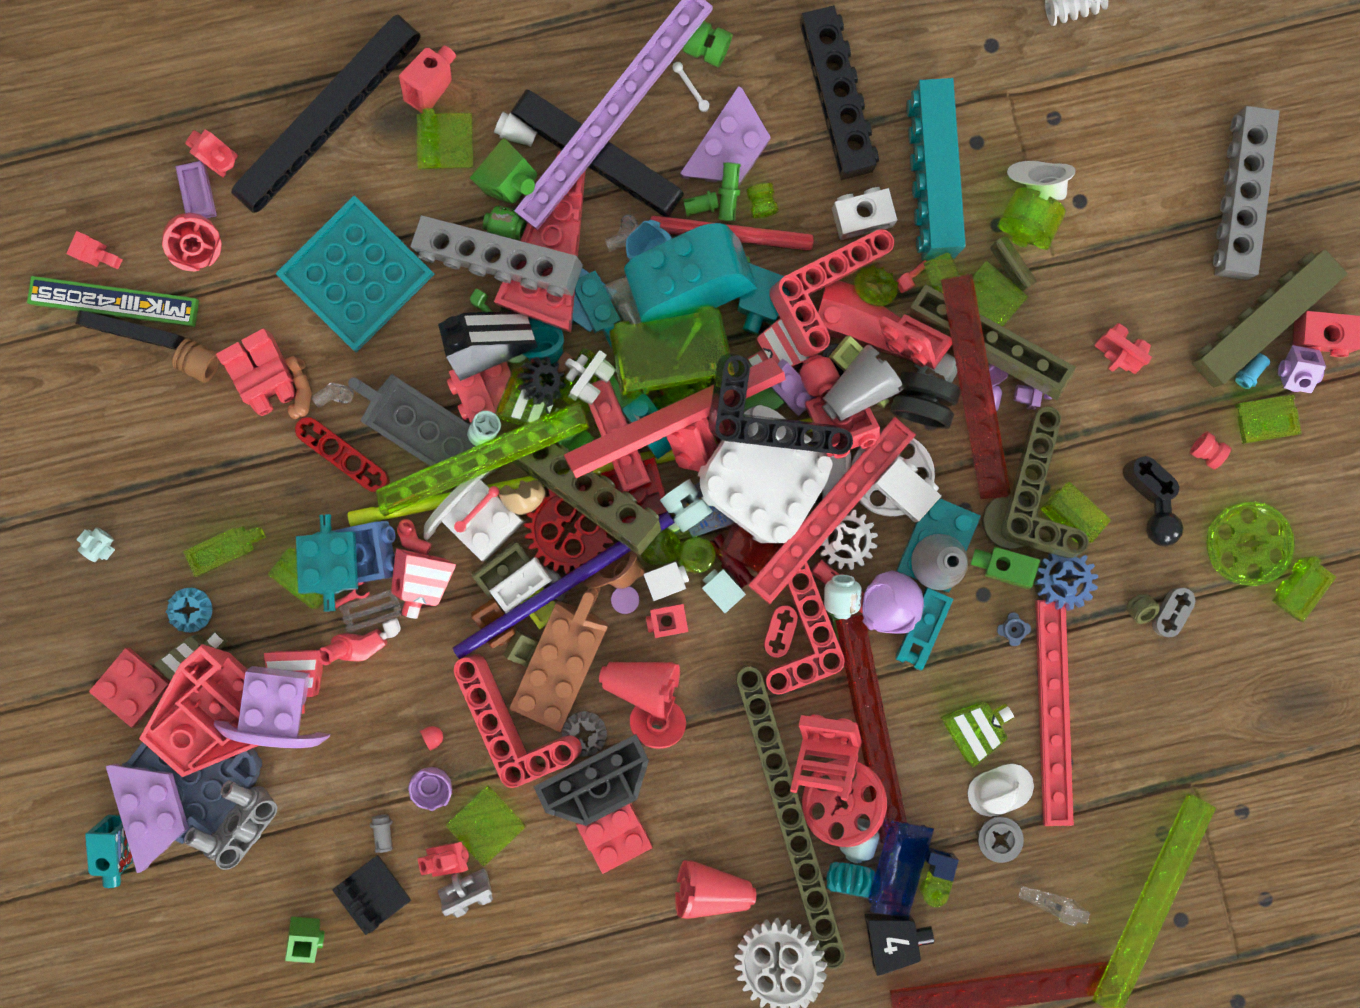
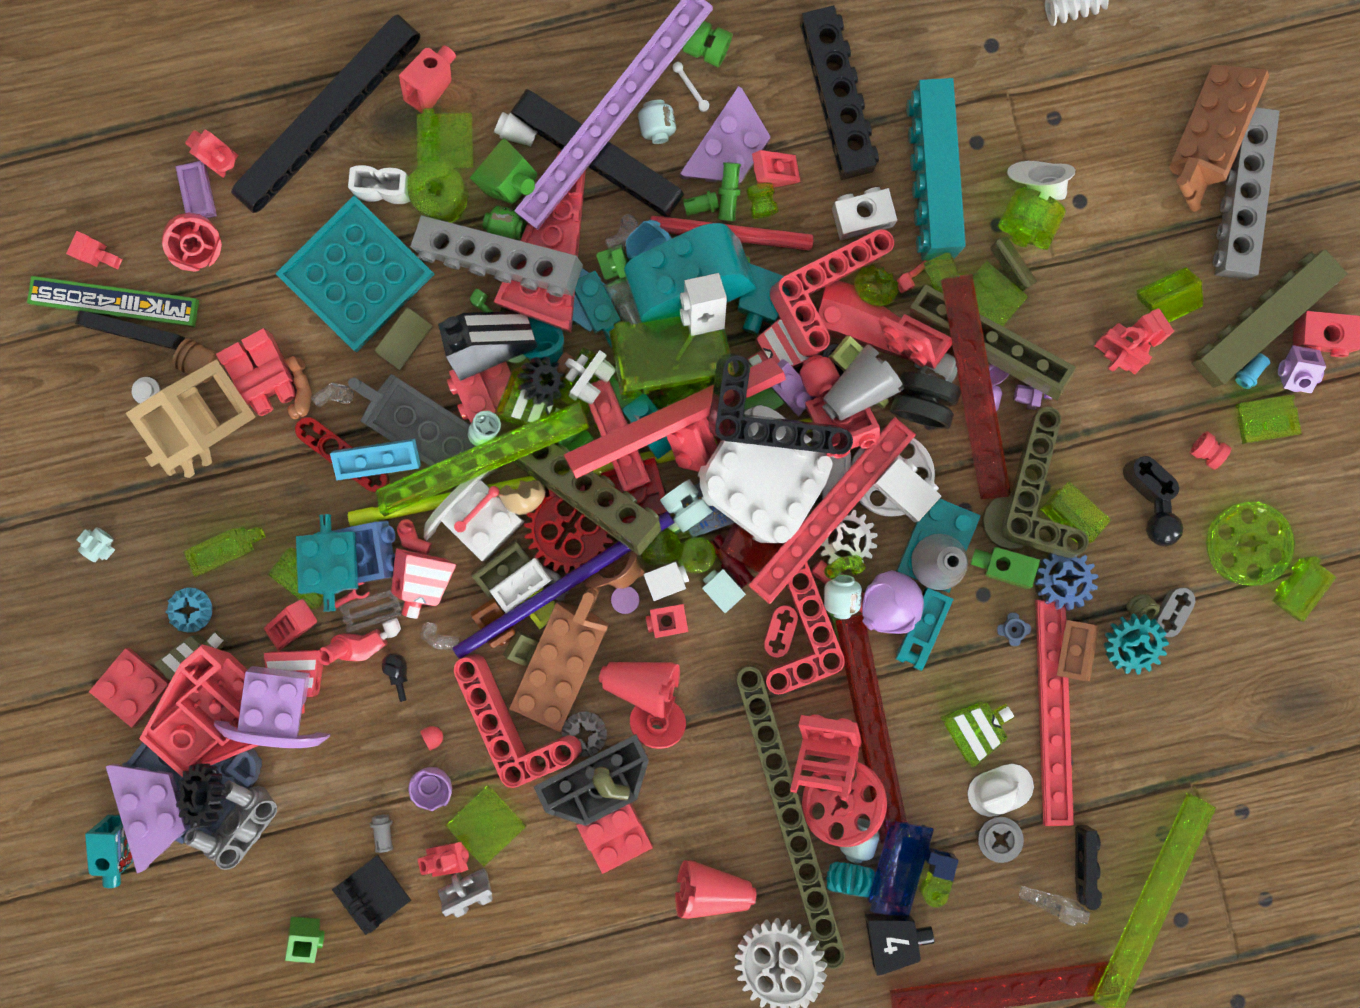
none -> tan piece [126,359,255,478]
none -> white plate [132,377,161,404]
none -> black gear [176,764,226,828]
none -> coral slope [264,599,317,651]
none -> medium azure plate [330,439,421,481]
none -> white brick [348,165,412,204]
none -> olive slope [374,307,433,370]
none -> black piece [382,653,408,702]
none -> clear neon green brick [408,160,469,223]
none -> clear arm [420,623,459,650]
none -> olive arm [592,767,630,800]
none -> bright green bracket [596,244,628,279]
none -> light aqua head [638,100,676,144]
none -> white brick [680,273,727,336]
none -> coral slope [752,150,801,190]
none -> clear neon green arm [824,555,866,579]
none -> nougat panel [1057,620,1099,681]
none -> black hinge [1075,825,1102,911]
none -> teal gear [1103,613,1169,675]
none -> coral piece [1120,308,1174,350]
none -> clear neon green panel [1136,267,1203,322]
none -> nougat hinge [1169,64,1269,212]

